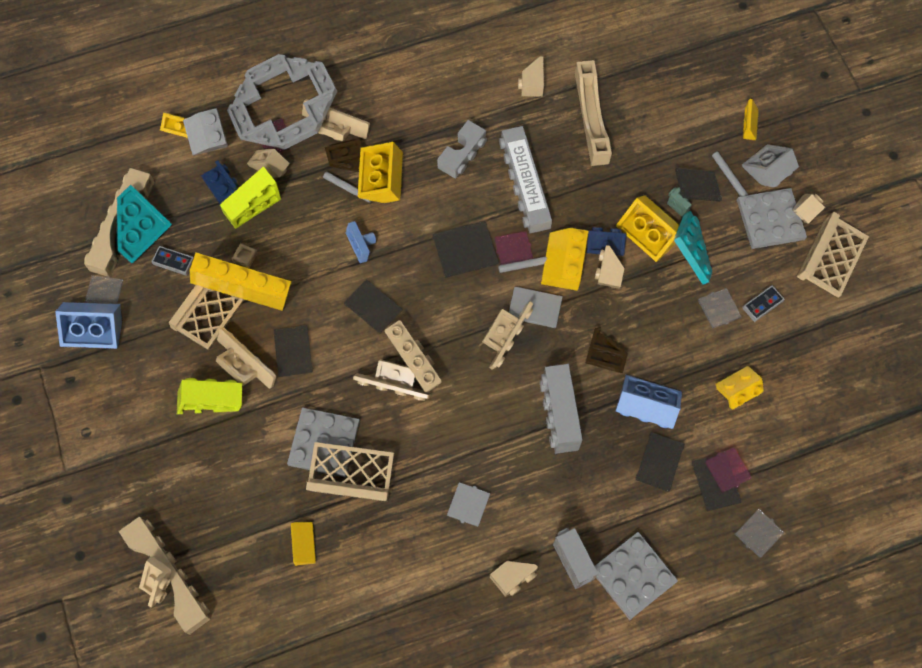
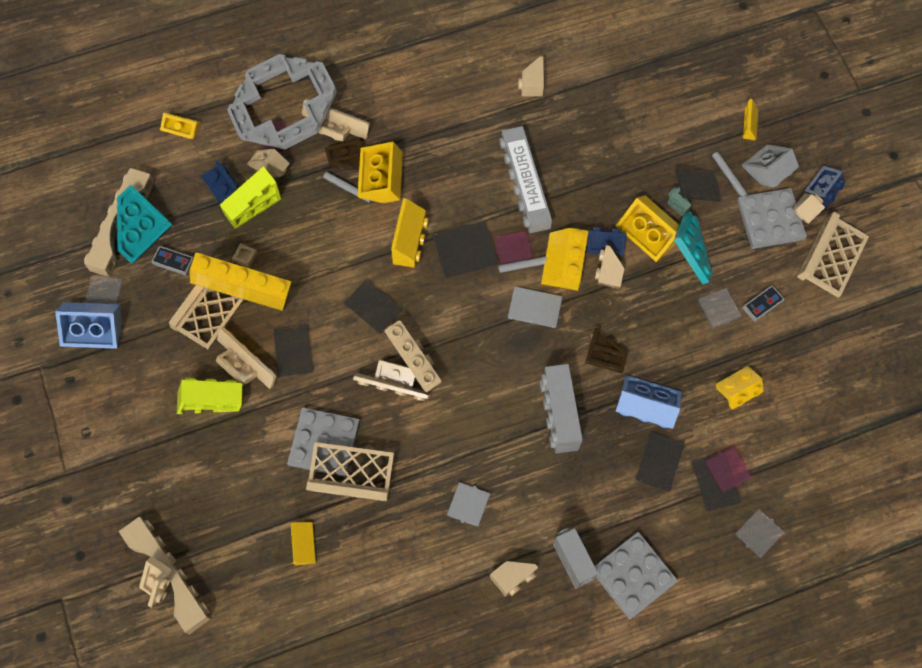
light grey slope [183,108,228,156] -> none
medium blue tile [346,221,376,263] -> none
light grey arch [437,120,487,179] -> none
tan bracket [482,301,533,370] -> none
tan arch [575,60,612,166] -> none
none -> yellow slope [391,198,429,268]
none -> dark blue bracket [804,166,846,209]

